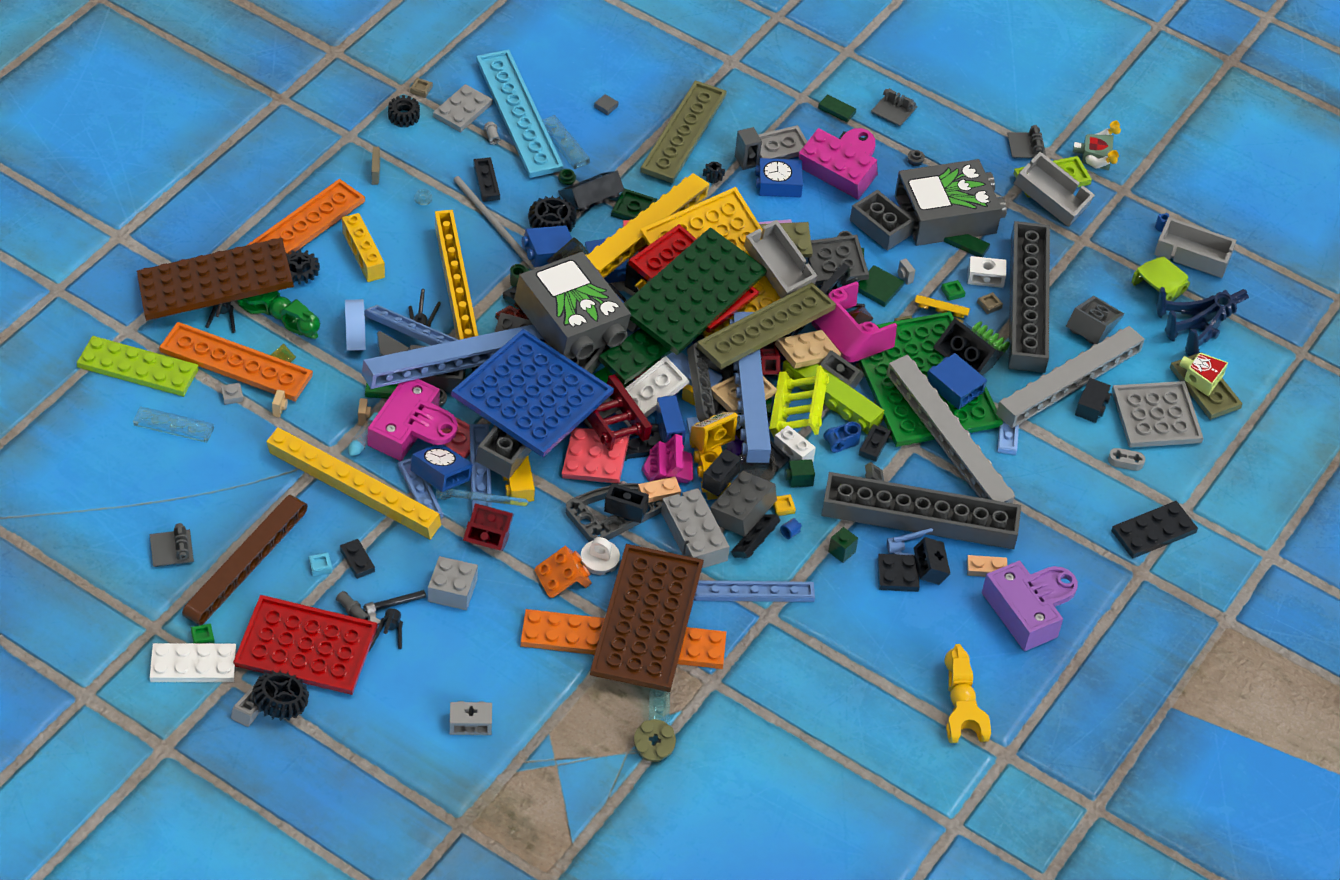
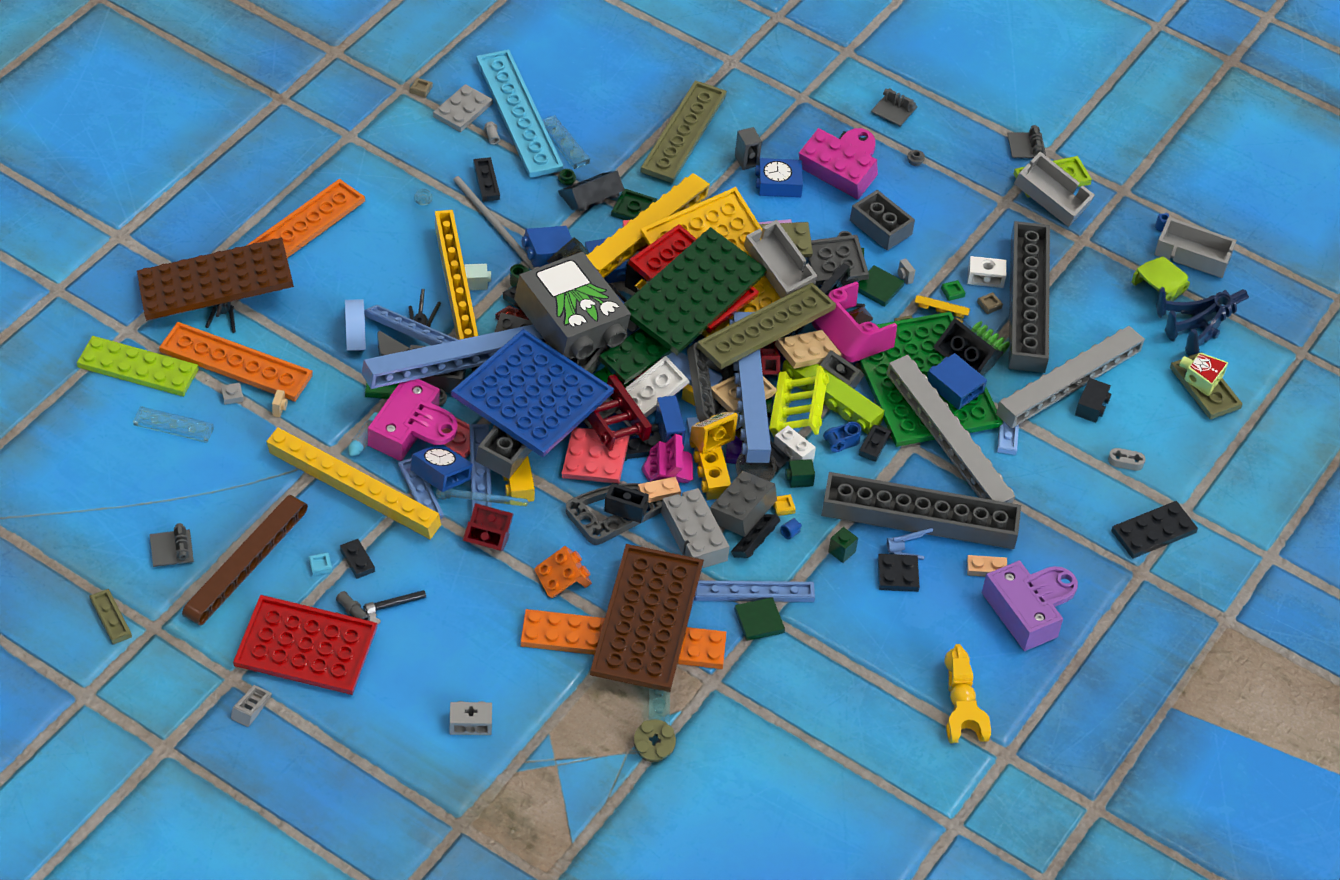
white plate [150,643,237,682] -> none
green tile [190,623,215,644] -> none
green piece [237,291,320,339] -> none
black gear [252,670,309,721] -> none
clear yellow slope [271,343,296,363] -> none
black gear [286,249,320,284] -> none
yellow brick [342,213,385,282] -> none
tan plate [358,398,371,426] -> none
black plant [369,609,403,652] -> none
dark tan tile [372,147,380,185] -> none
black tyre [388,95,420,127] -> none
light grey brick [428,556,478,610] -> none
black gear [528,195,577,232] -> none
white tile [581,537,620,575] -> none
dark grey tile [594,94,619,115] -> none
black brick [702,449,741,496] -> none
black gear [703,162,725,183] -> none
light grey plate [759,125,807,159] -> none
dark green tile [818,94,856,122] -> none
dark grey plate [865,462,884,481] -> none
dark grey brick [894,159,1007,246] -> none
black brick [914,537,950,585] -> none
dark green tile [944,234,990,257] -> none
dark grey slope [1066,296,1125,344] -> none
torso [1073,120,1121,170] -> none
light grey plate [1112,381,1203,448] -> none
none -> olive tile [89,589,132,645]
none -> light aqua brick [465,264,491,290]
none -> dark green tile [734,597,785,641]

